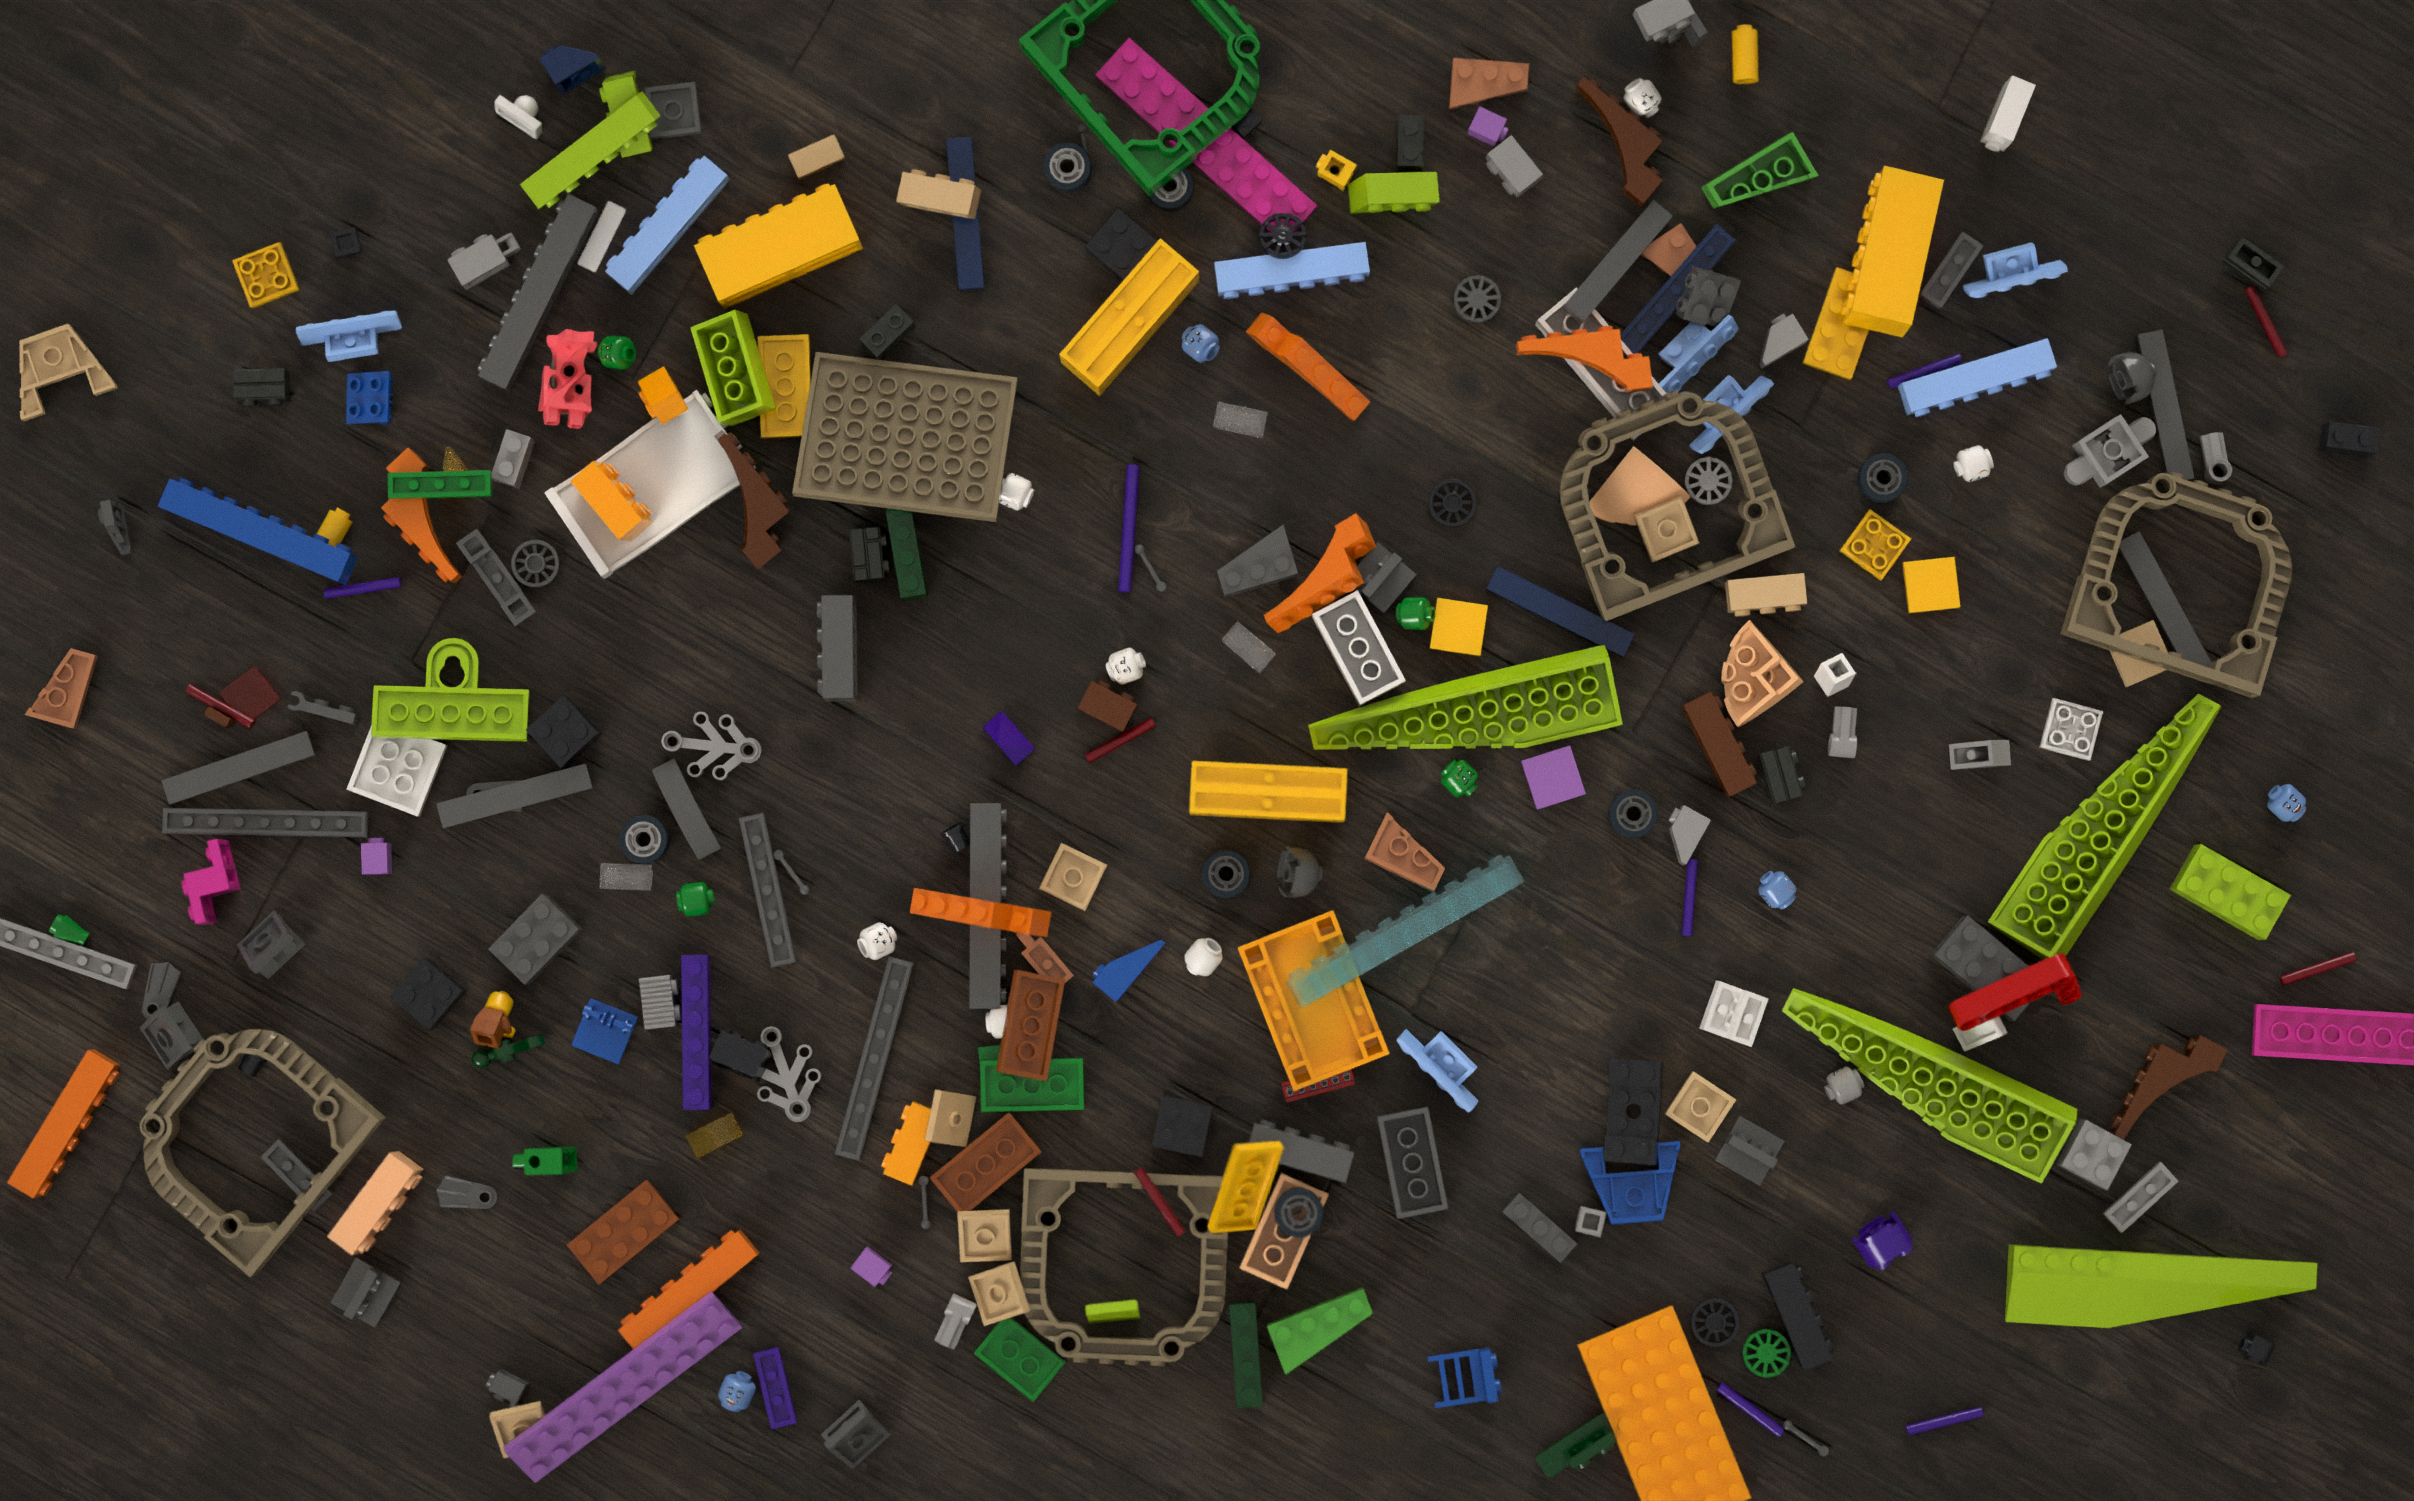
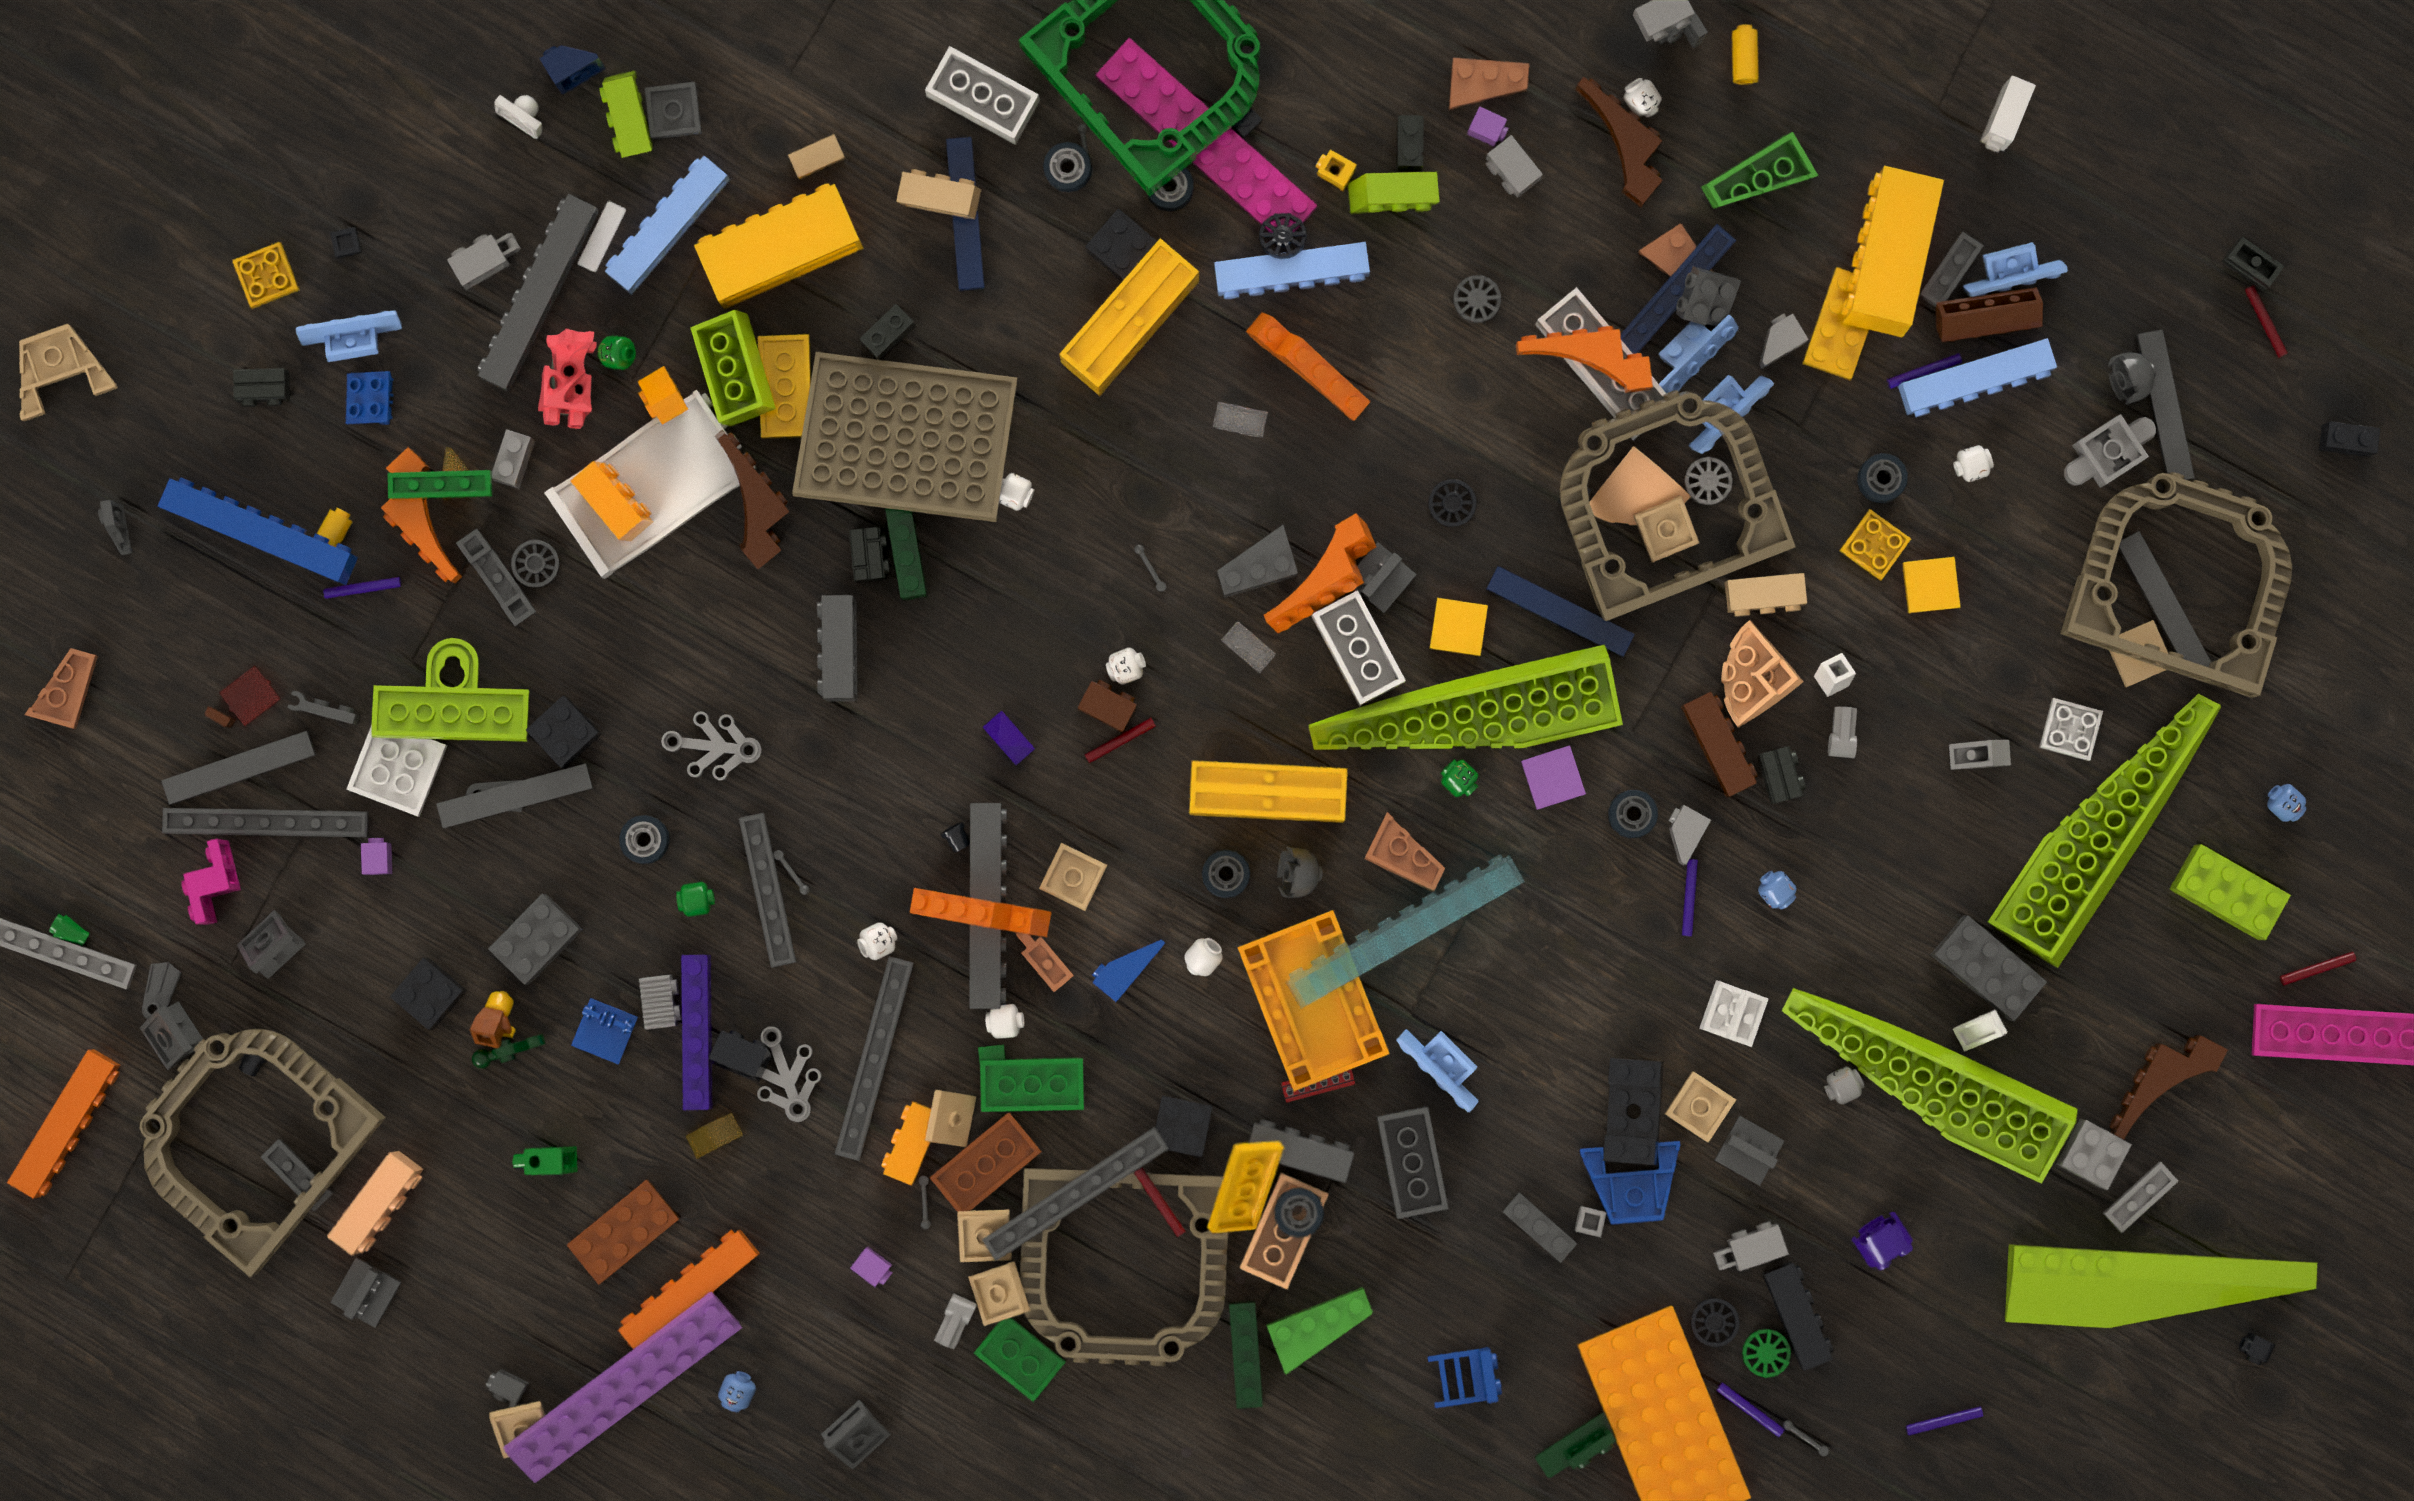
dark red bar [186,684,256,729] -> none
dark grey piece [436,1175,497,1209] -> none
lime brick [520,92,661,209] -> none
clear plate [599,863,653,891] -> none
dark grey slope [652,758,722,860] -> none
dark purple plate [753,1347,797,1429] -> none
dark orange plate [996,970,1065,1081] -> none
lime tile [1085,1300,1140,1324] -> none
dark purple piece [1118,464,1140,592] -> none
medium blue head [1182,324,1220,362] -> none
green head [1396,597,1435,630] -> none
dark grey tile [1562,200,1673,324] -> none
red beam [1949,954,2082,1031] -> none
light grey piece [2200,432,2232,485] -> none
none -> white brick [925,46,1040,145]
none -> dark grey tile [982,1127,1169,1261]
none -> light grey brick [1713,1221,1788,1271]
none -> reddish brown brick [1936,287,2043,342]

